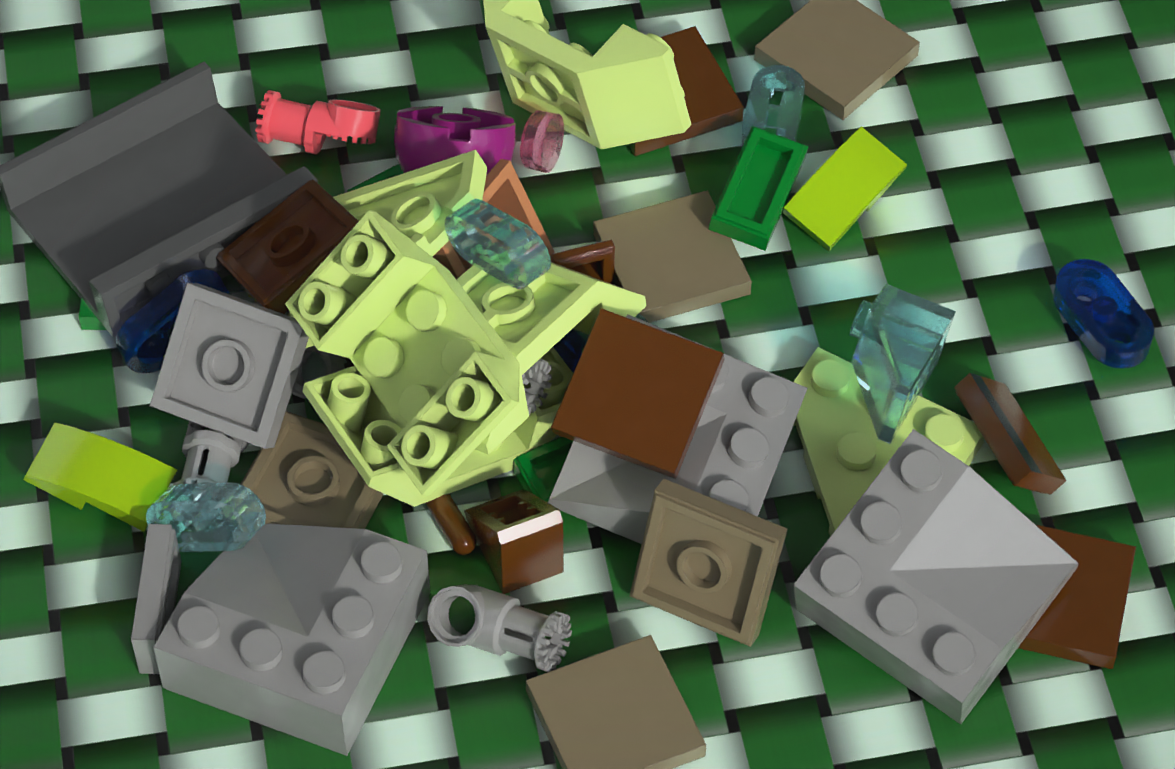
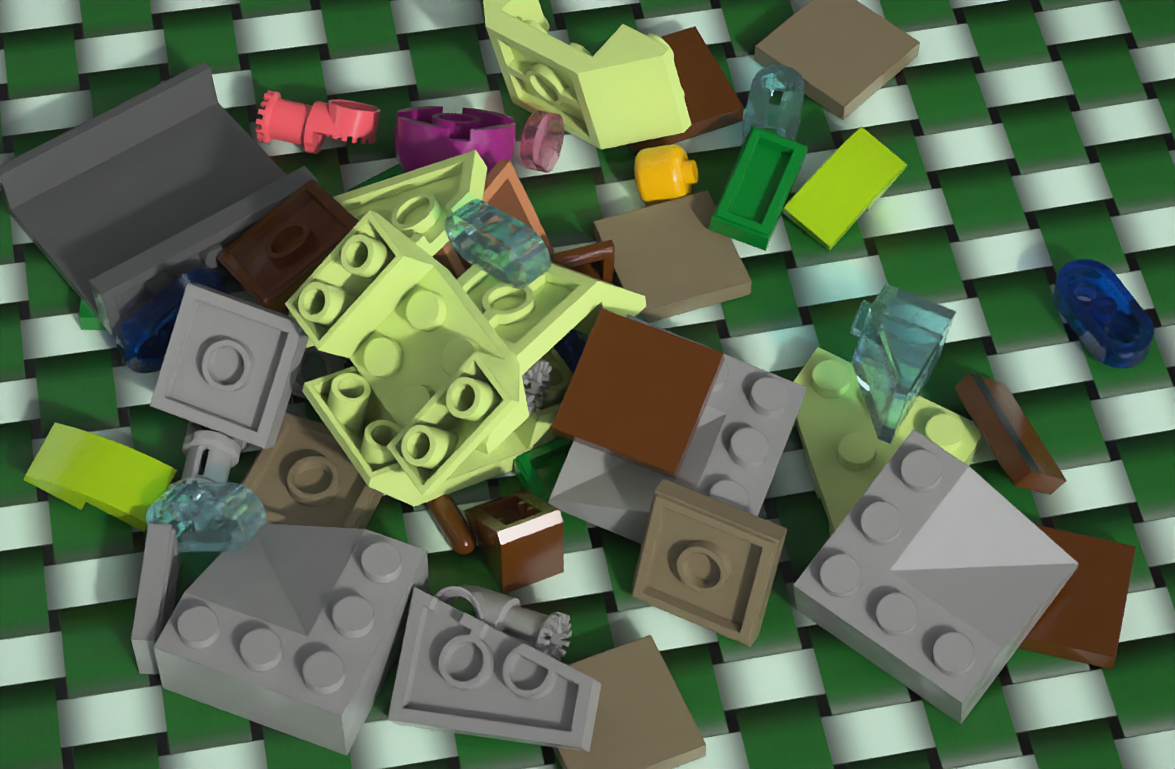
none -> light grey wing [387,587,602,752]
none -> yellow piece [634,144,698,206]

